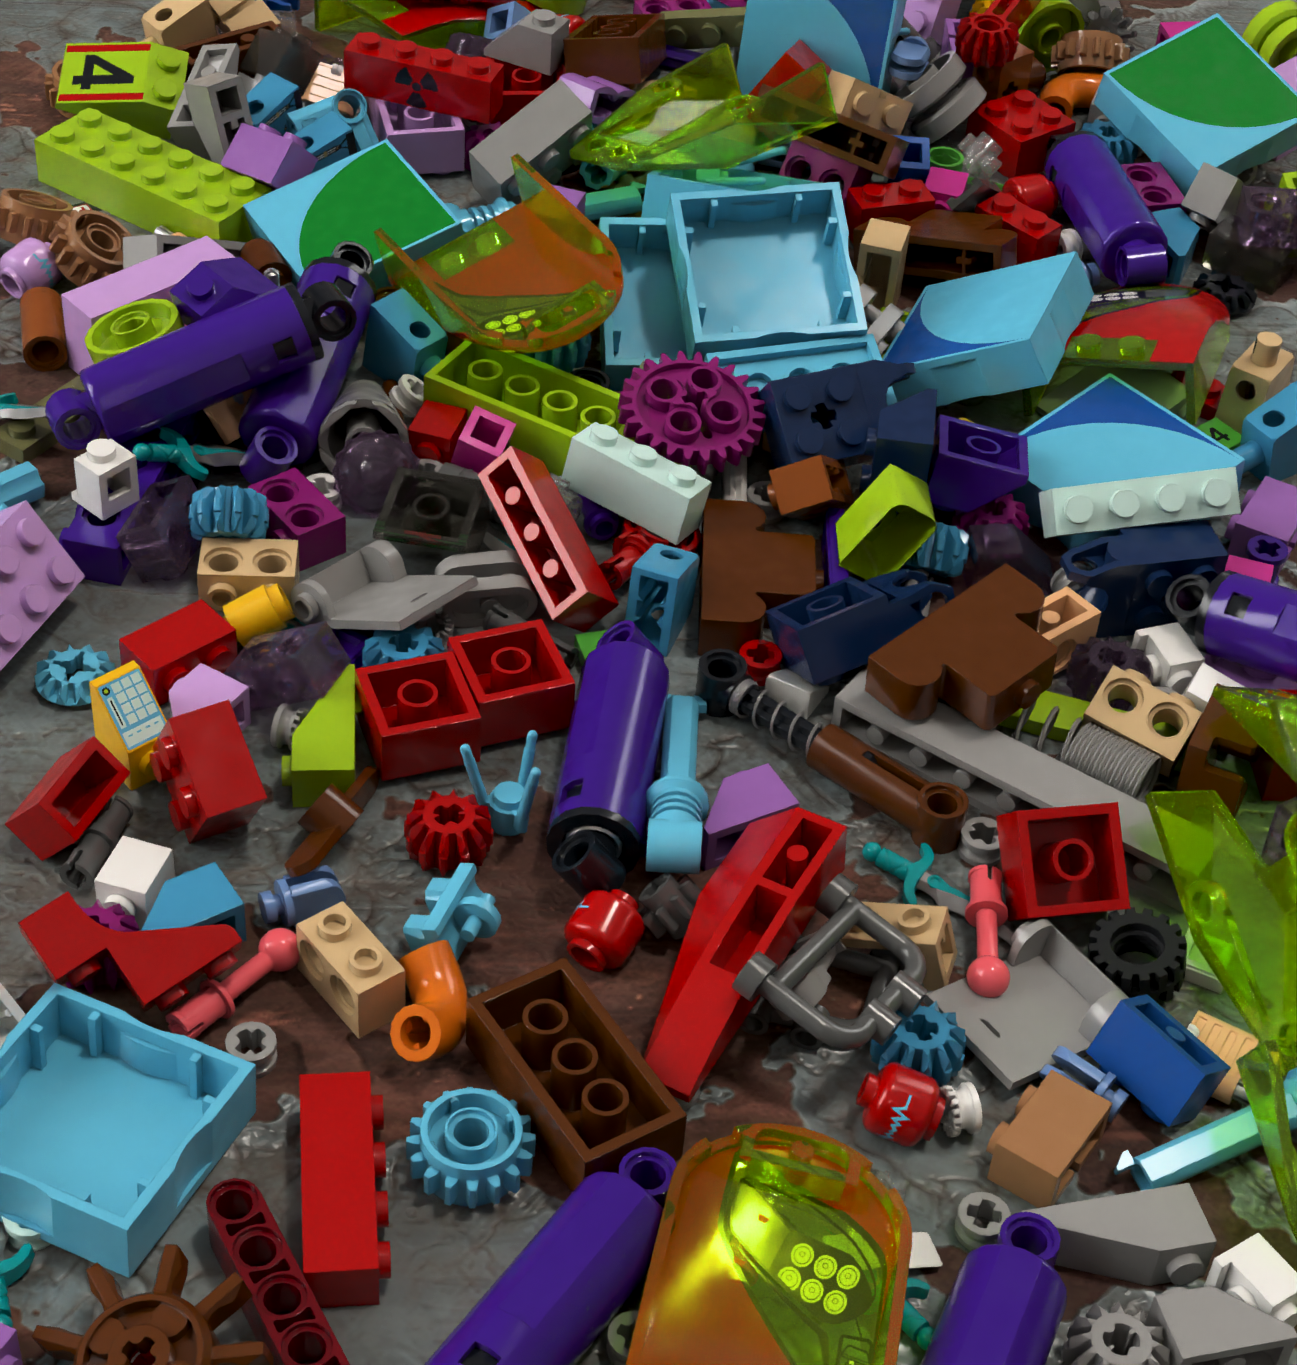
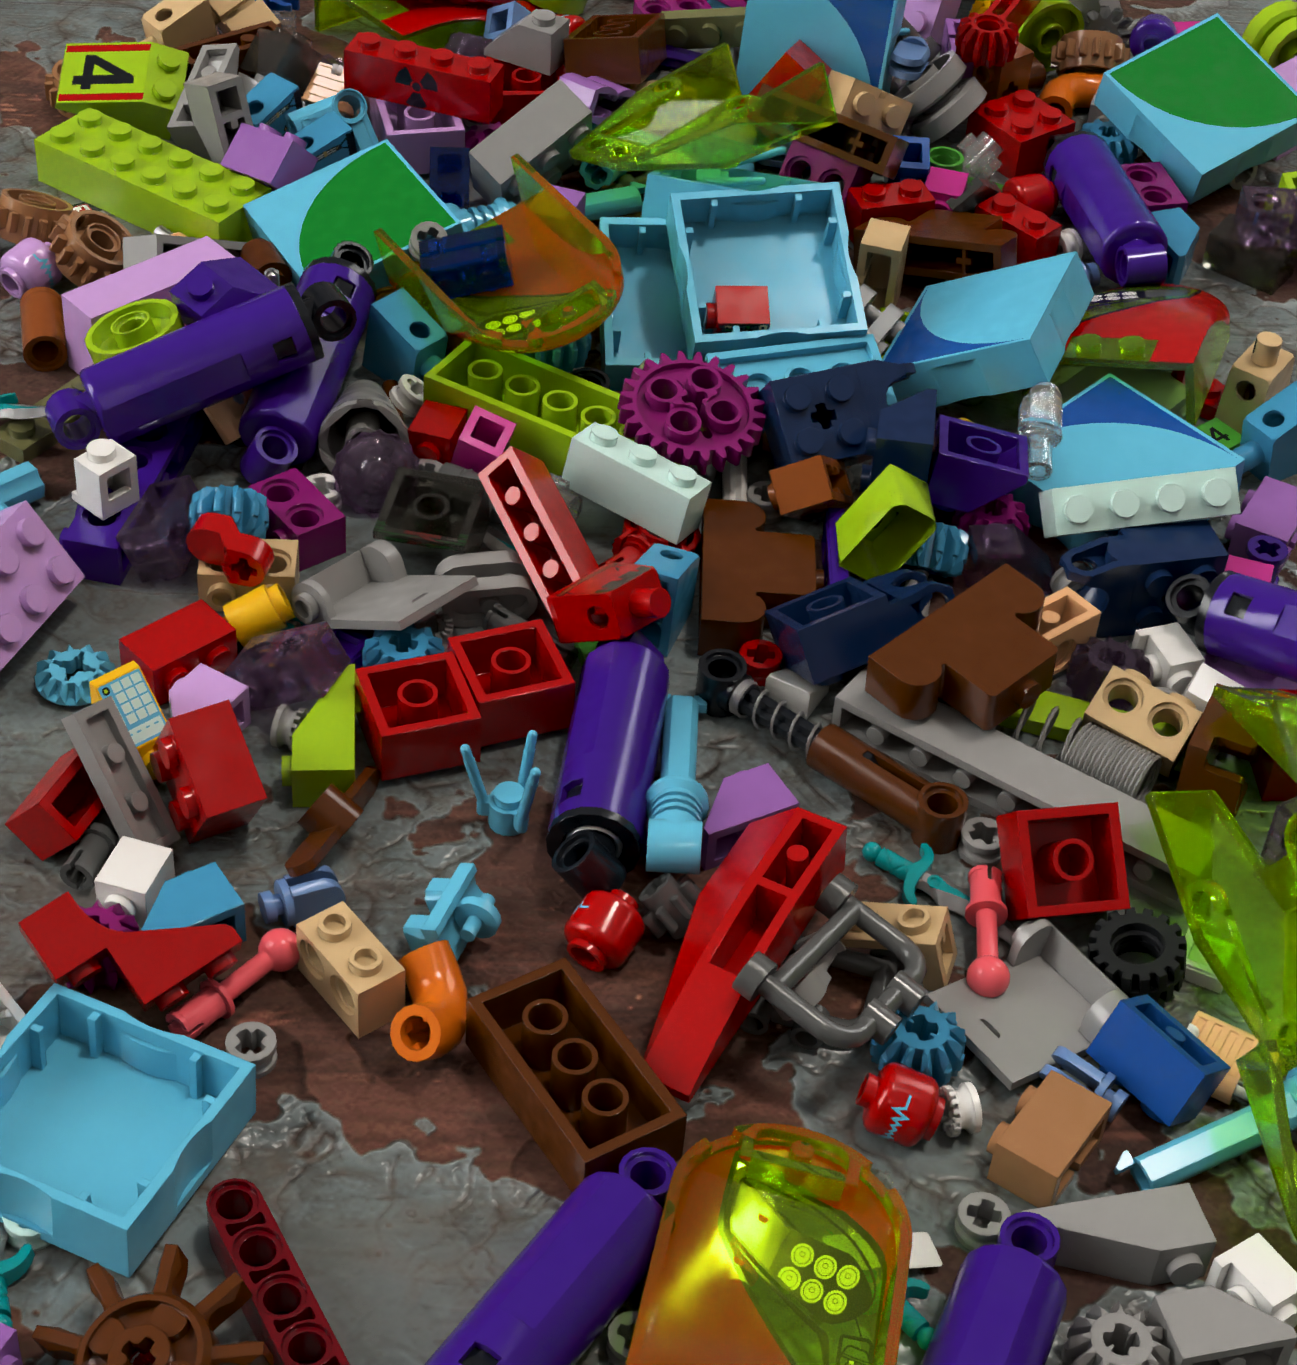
teal piece [132,427,289,481] -> none
red brick [299,1071,391,1308] -> none
red gear [404,788,494,877] -> none
medium azure gear [406,1087,536,1208] -> none
dark purple pin [576,494,619,540] -> none
light grey brick [1181,162,1252,237] -> none
black gear [1192,270,1257,315] -> none
none -> light grey plate [61,696,181,847]
none -> red piece [186,512,275,587]
none -> light grey bush [408,221,448,264]
none -> clear blue brick [418,224,514,303]
none -> clear blue slope [429,147,470,209]
none -> red torso [546,562,671,643]
none -> brick [704,286,770,334]
none -> clear arm [1017,382,1063,481]
none -> dark purple head [1129,14,1178,57]

